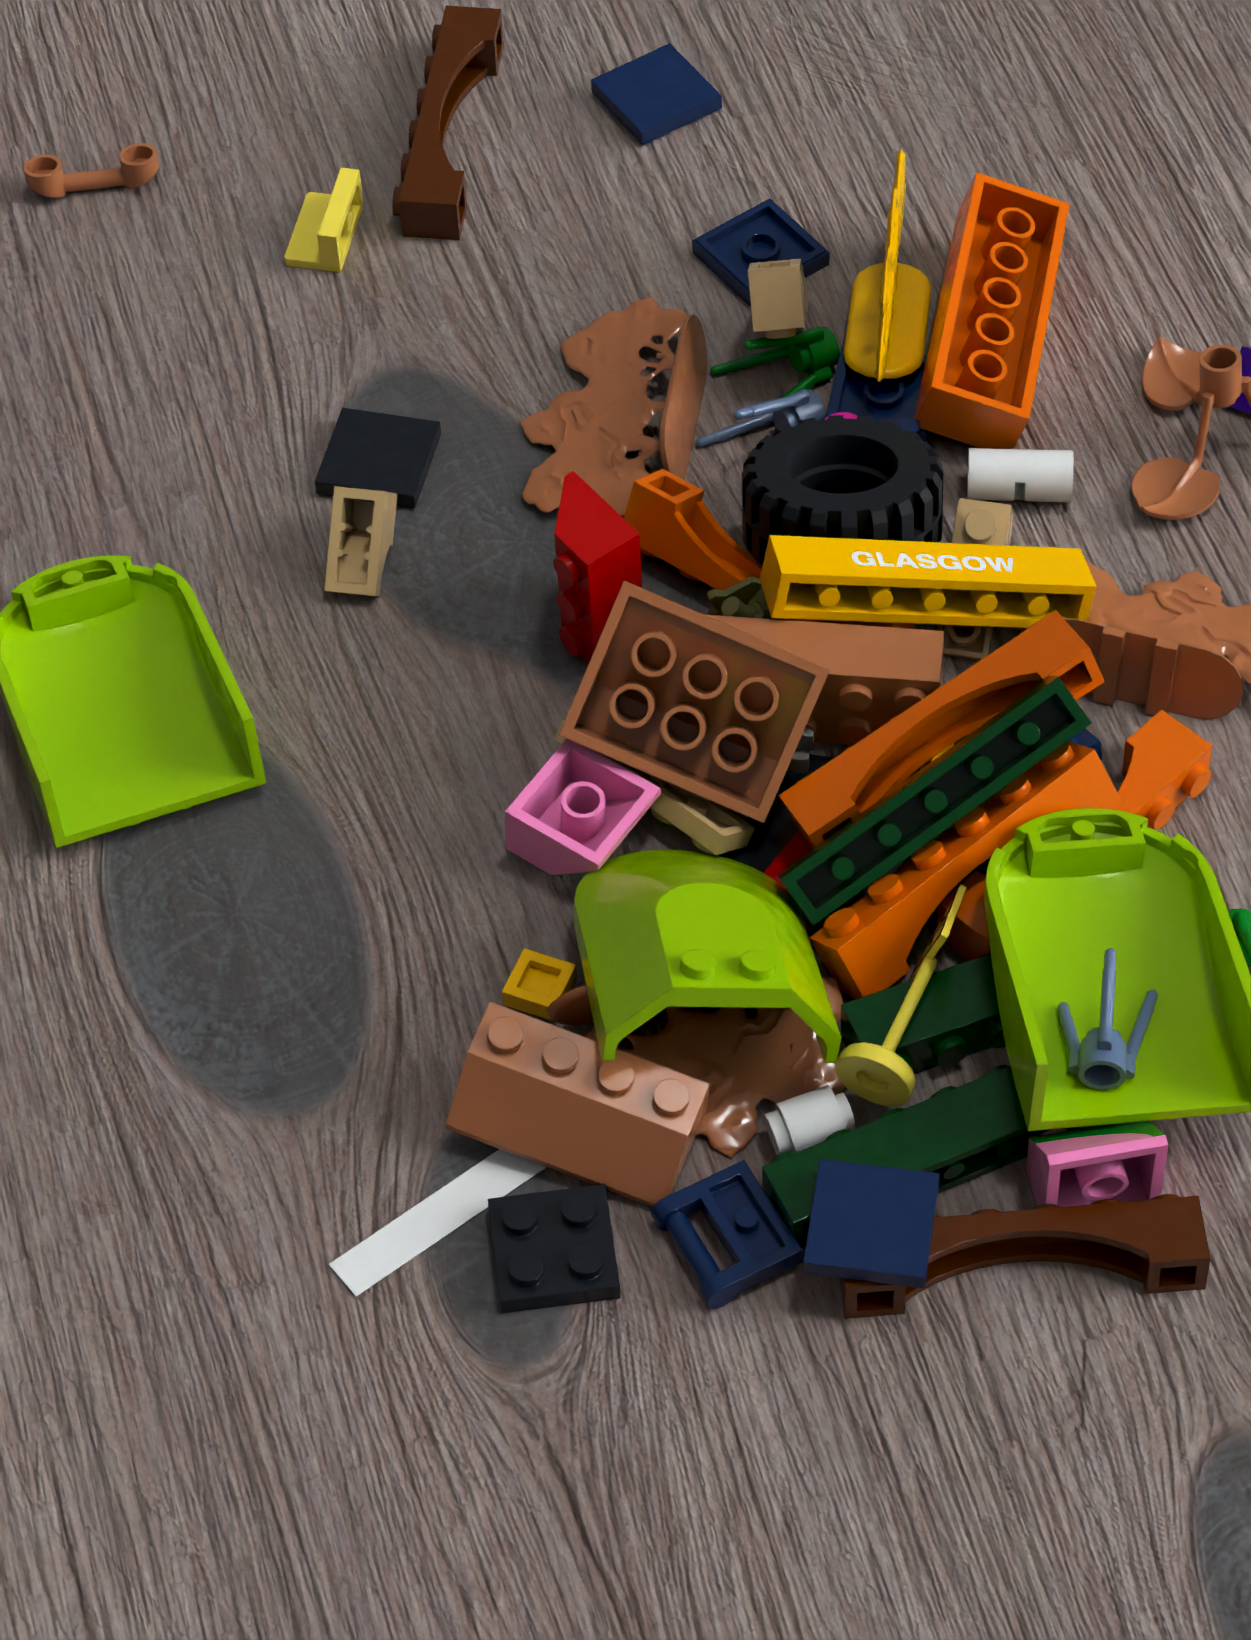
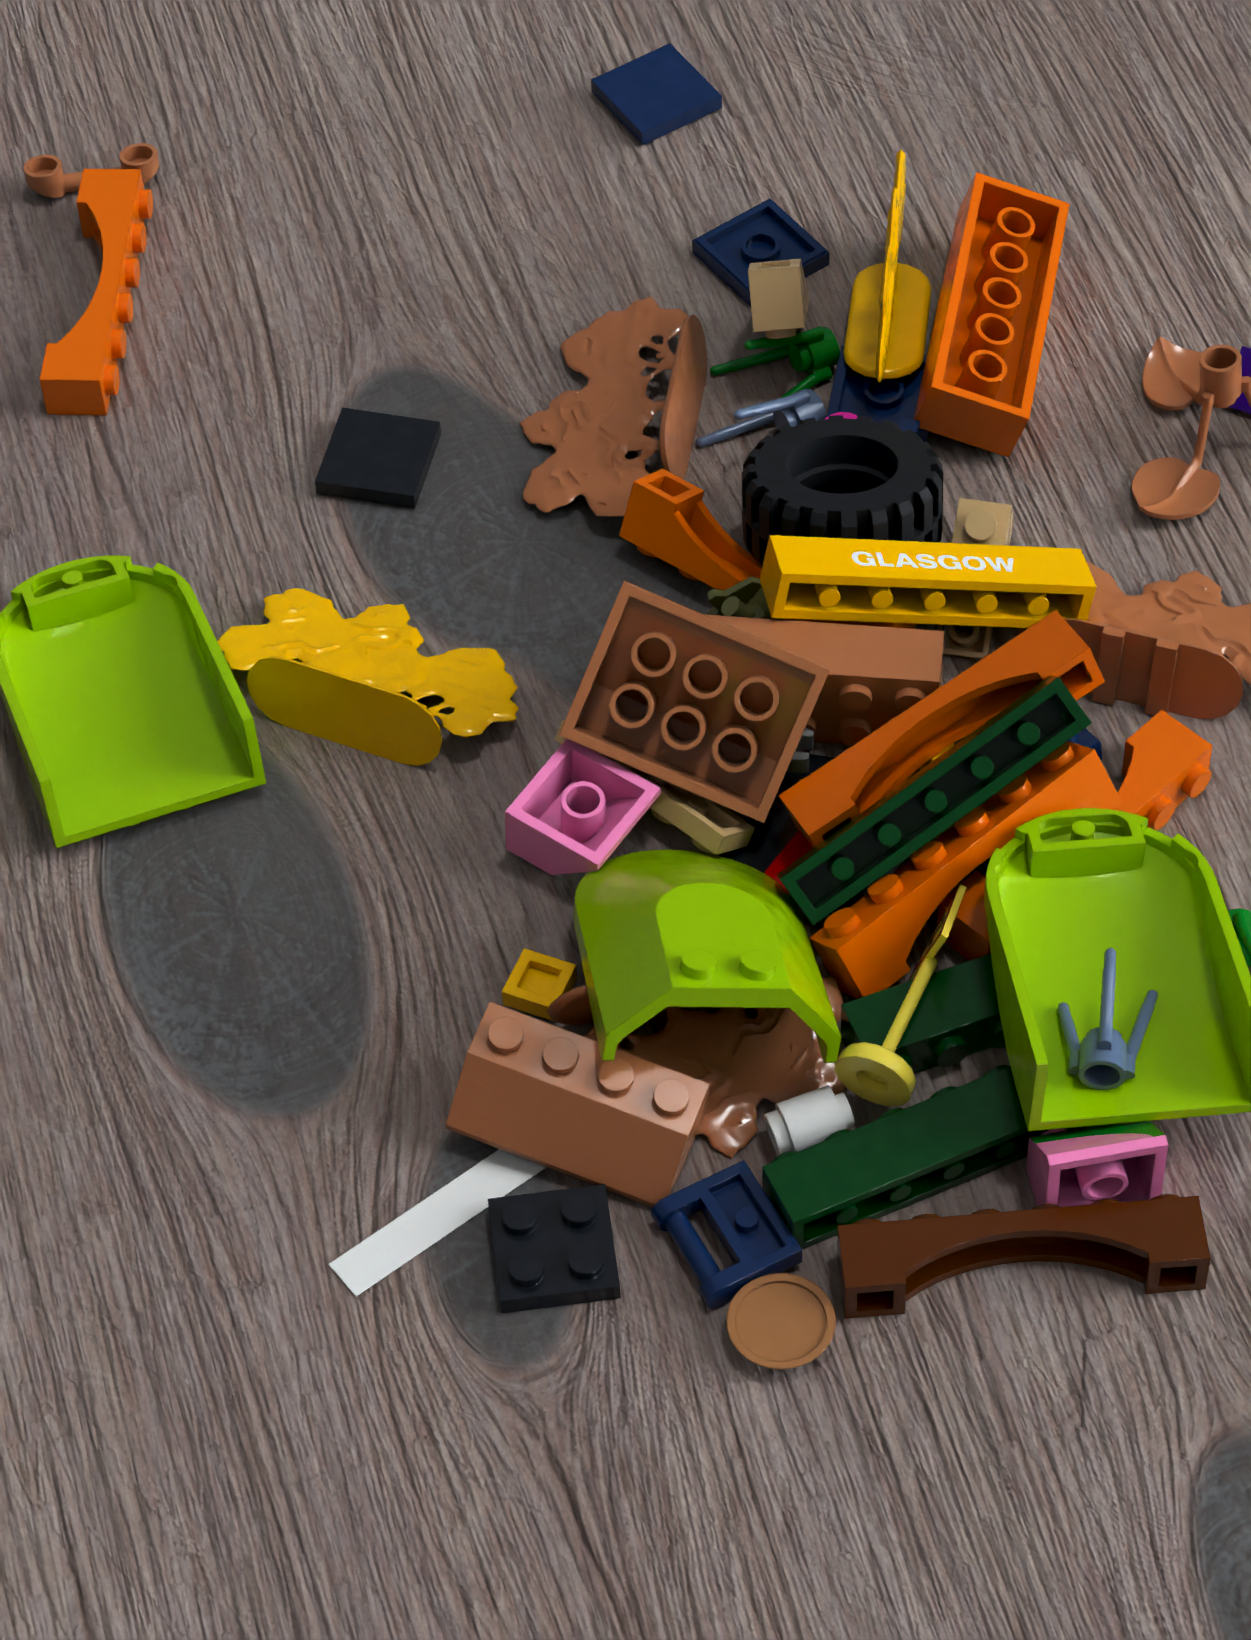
light yellow panel [284,168,364,272] -> none
tan arch [324,486,397,596] -> none
reddish brown arch [392,6,504,240] -> none
red slope [553,471,642,664] -> none
dark blue tile [803,1159,940,1289] -> none
white pin [967,448,1074,502] -> none
none -> orange arch [39,169,153,415]
none -> yellow plant [217,588,519,766]
none -> medium nougat piece [726,1273,836,1369]

